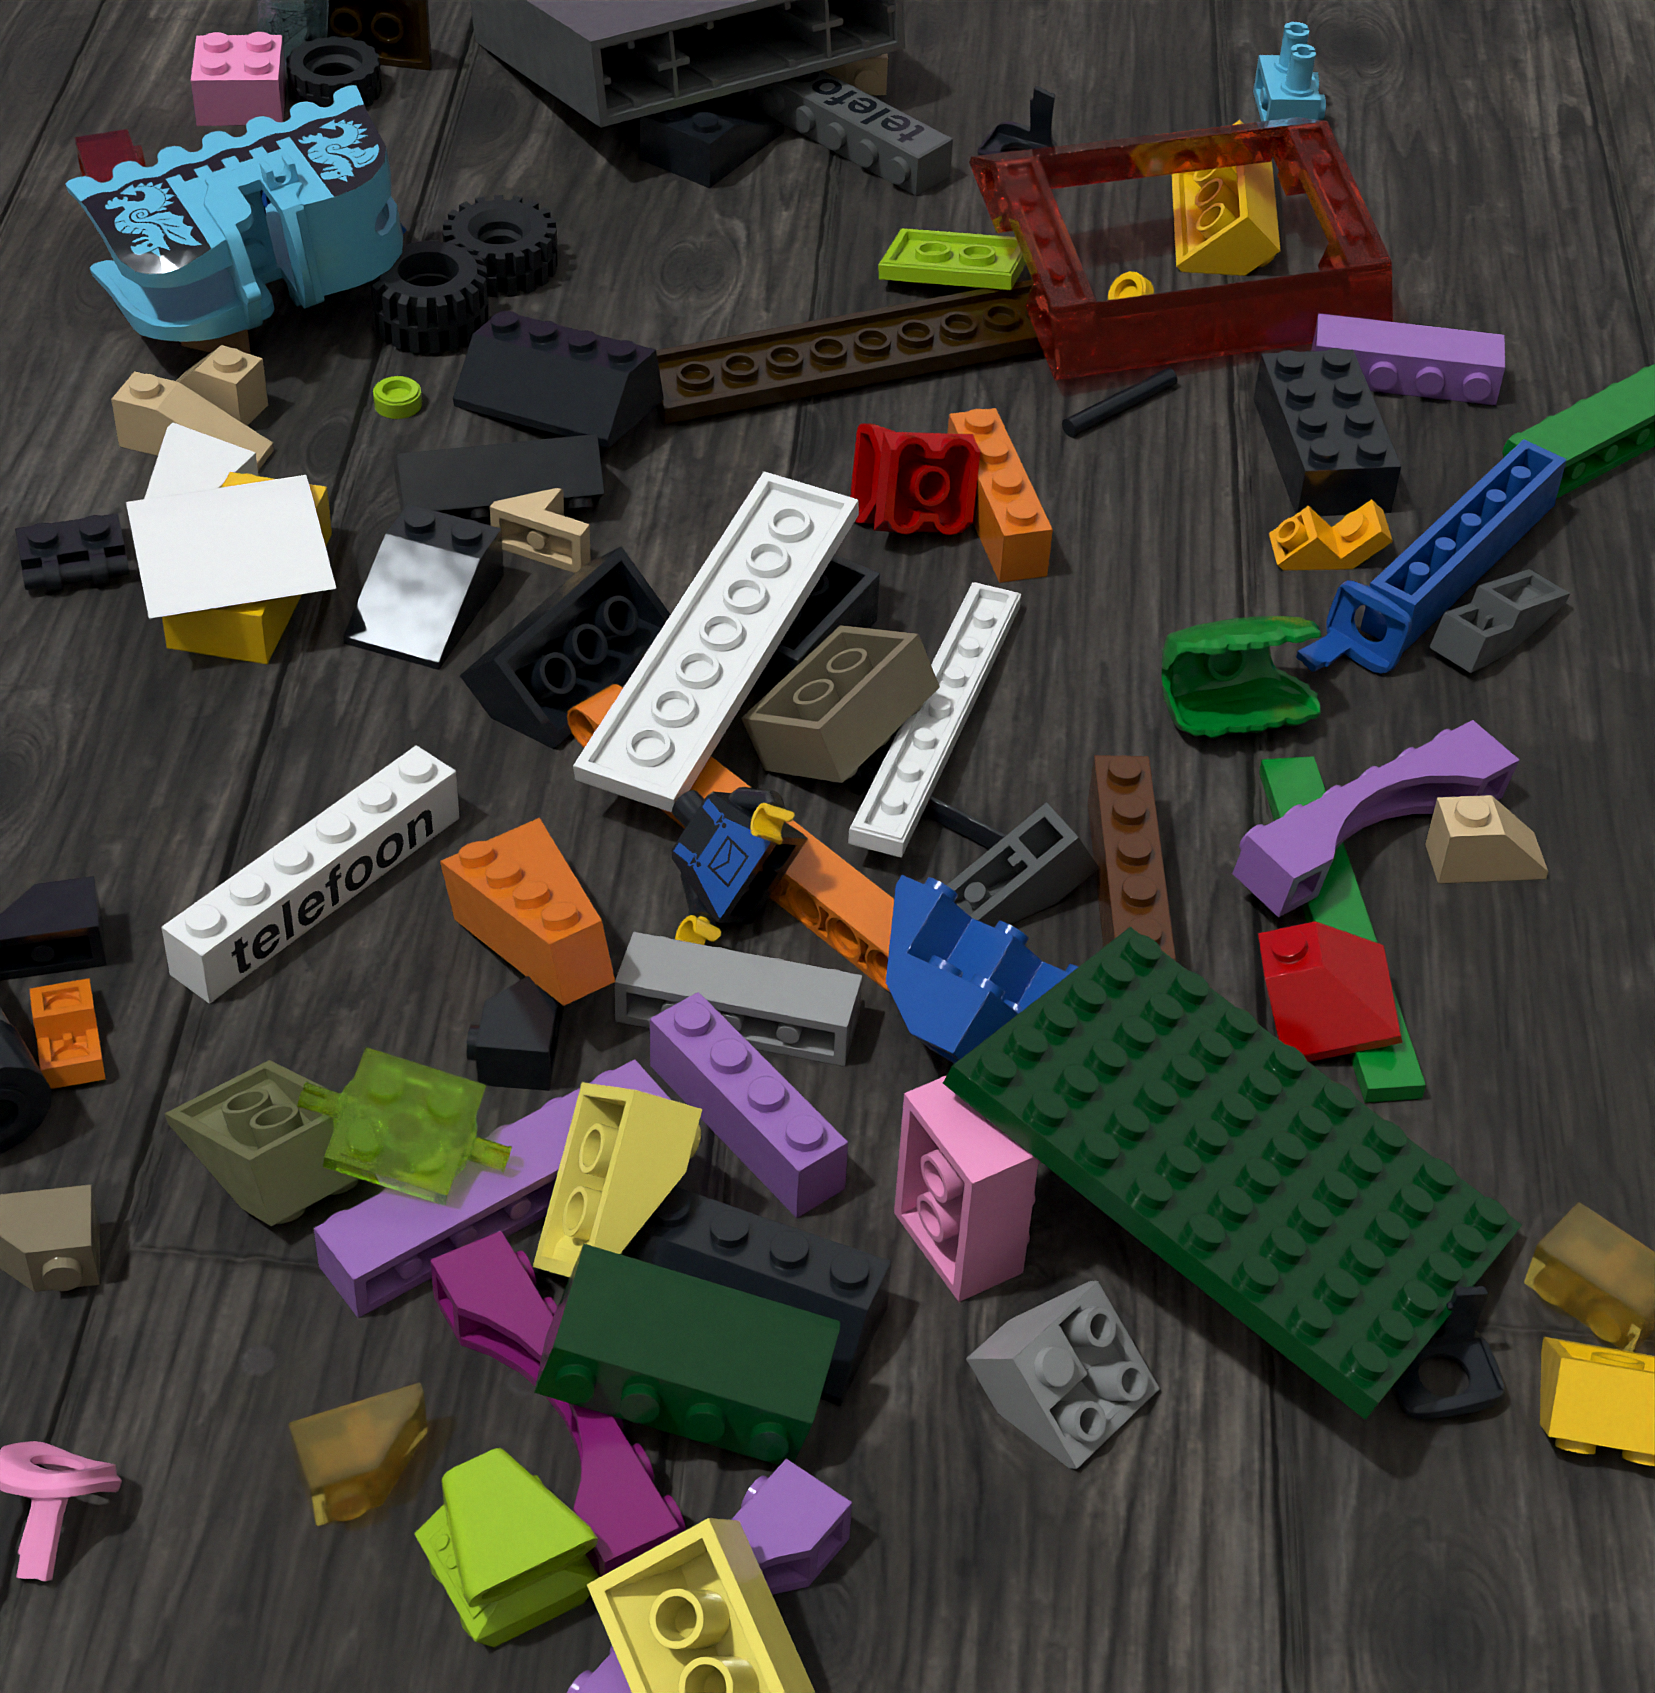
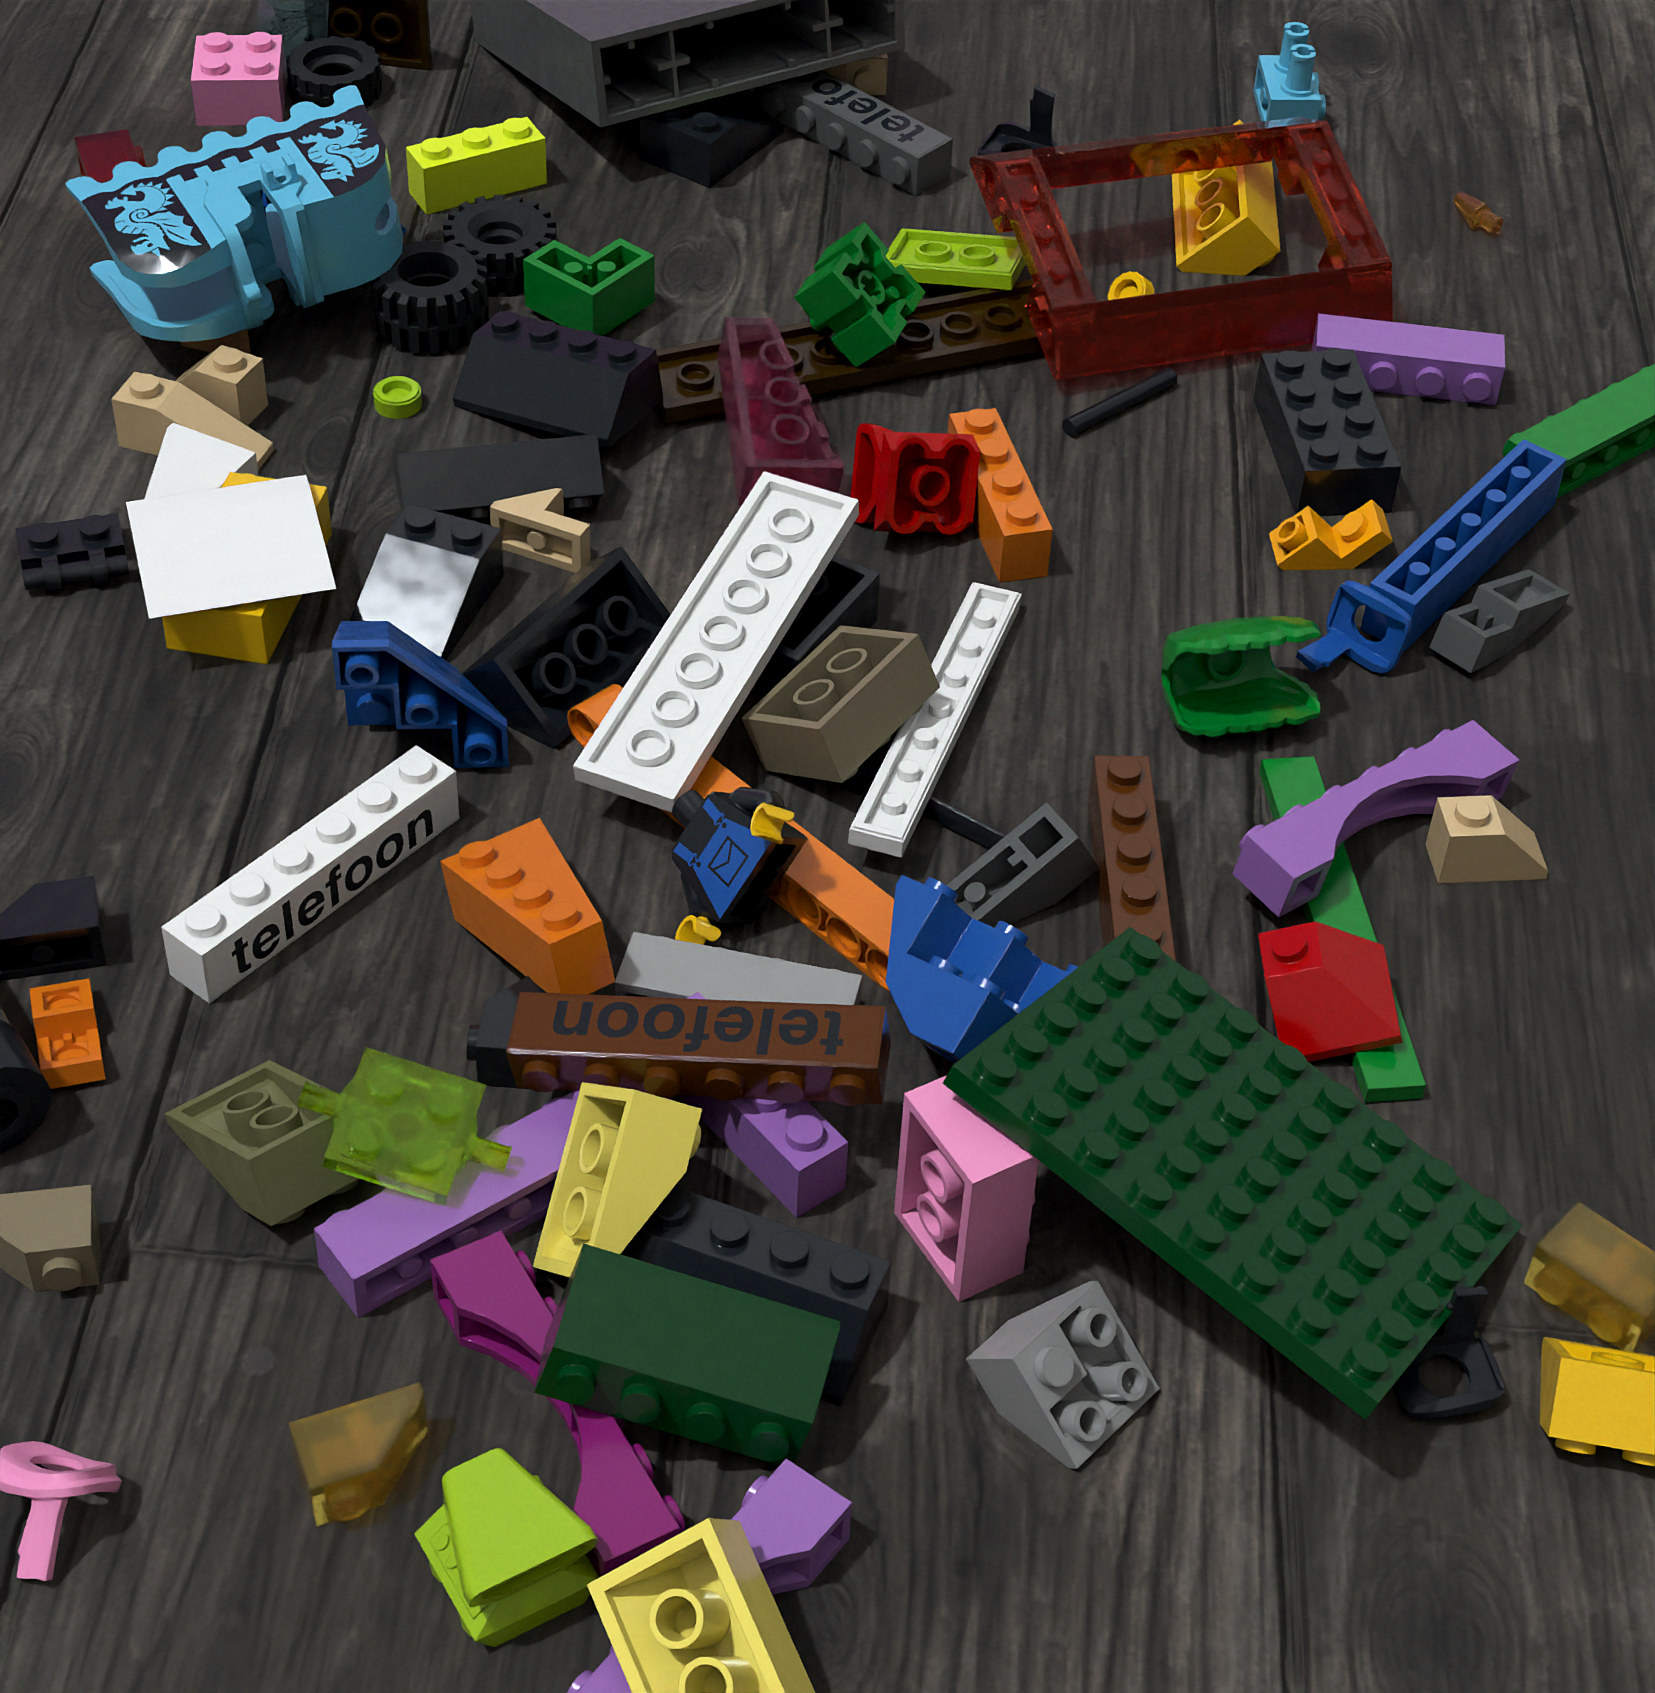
none -> blue brick [332,621,509,768]
none -> neon yellow brick [406,117,547,215]
none -> reddish brown brick [506,992,891,1106]
none -> green brick [523,238,655,336]
none -> clear pink wedge [717,317,845,505]
none -> green brick [794,222,925,367]
none -> clear orange bar [1453,191,1503,234]

